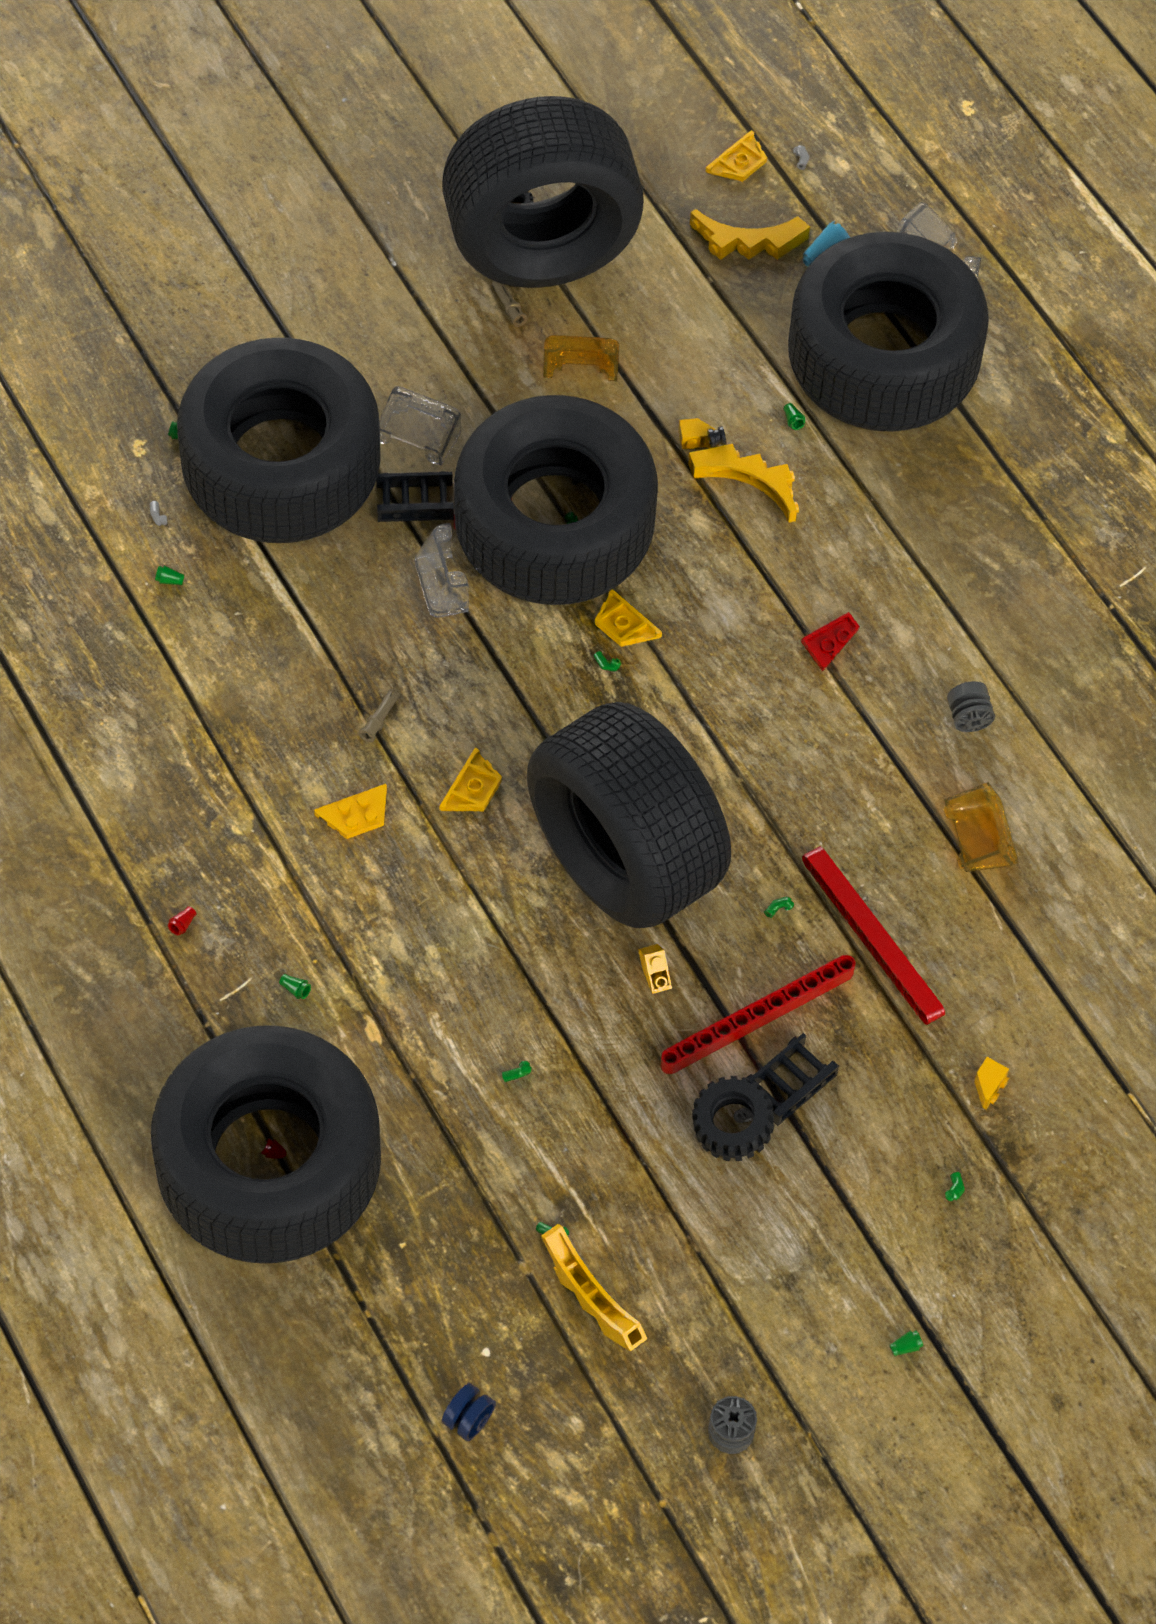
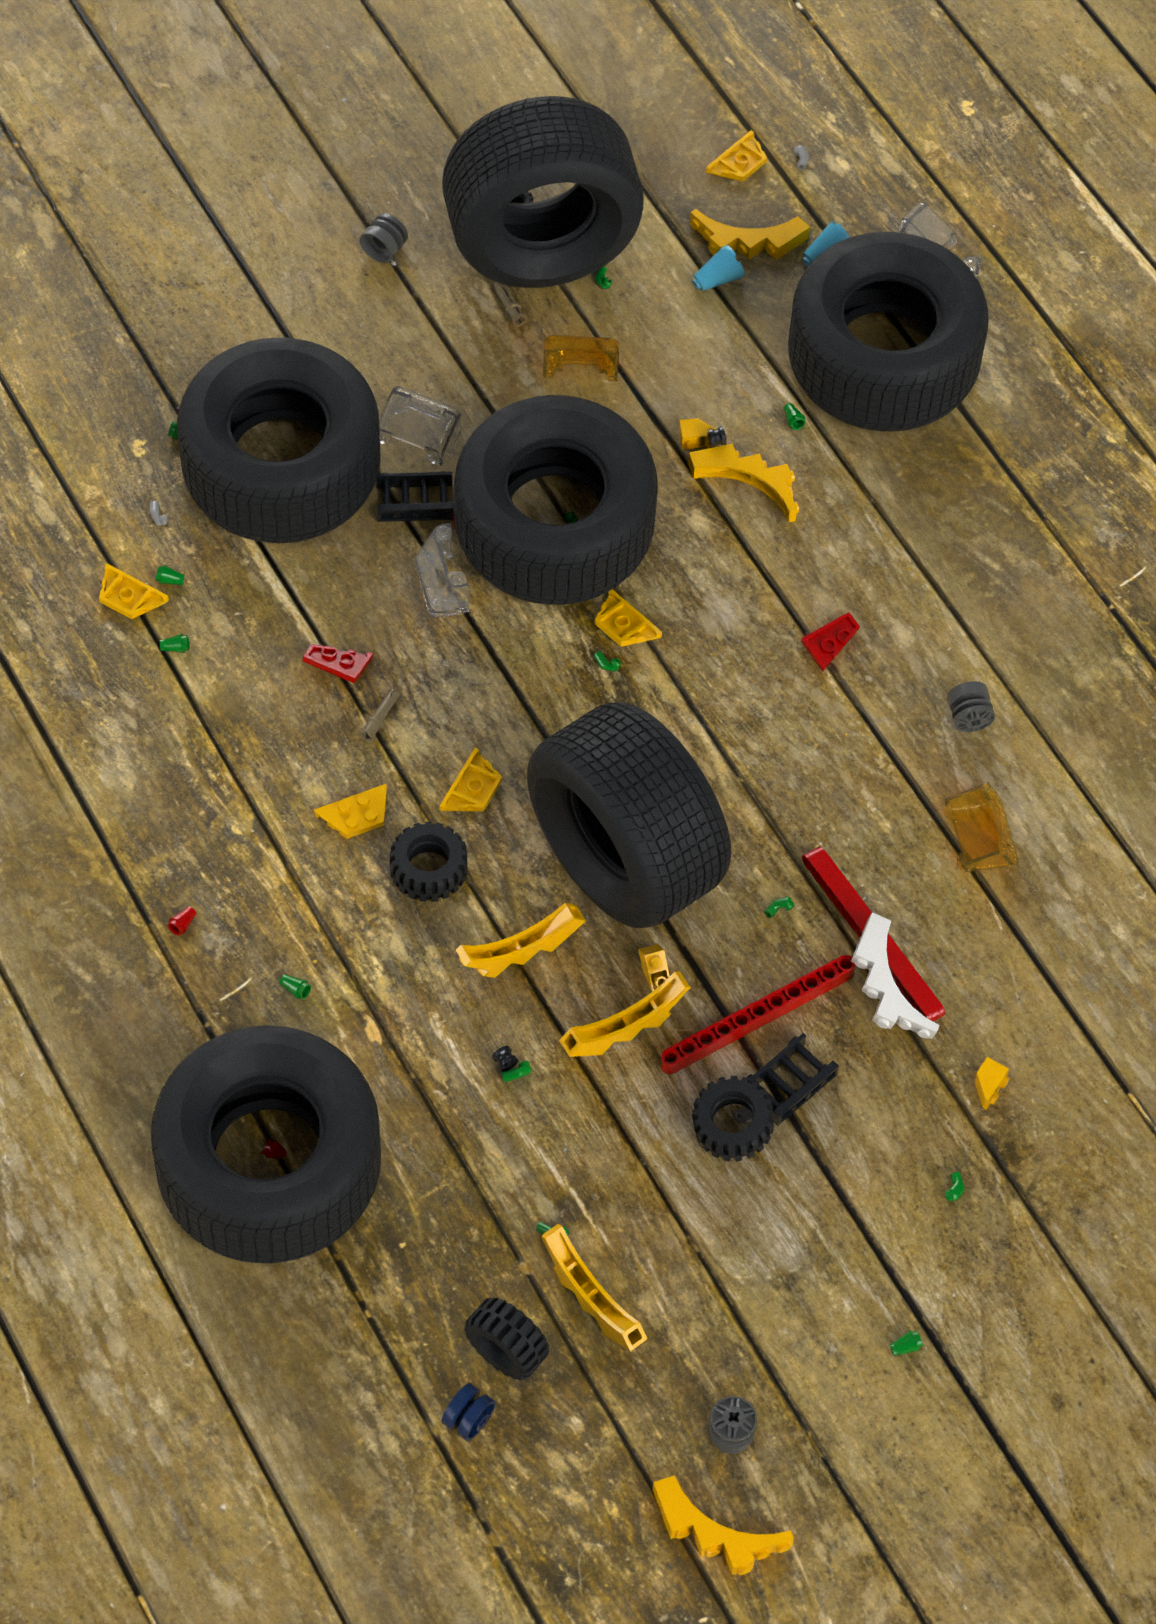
none -> yellow wing [99,563,169,619]
none -> green cone [160,634,190,653]
none -> red wing [302,644,373,683]
none -> dark grey wheel [360,213,408,263]
none -> black tyre [390,822,467,902]
none -> yellow arch [456,903,586,978]
none -> black tyre [464,1297,549,1380]
none -> black wheel [492,1046,518,1072]
none -> yellow arch [559,972,691,1057]
none -> green arm [595,267,612,289]
none -> yellow arch [653,1475,794,1575]
none -> medium azure cone [692,245,745,291]
none -> white arch [851,912,940,1039]

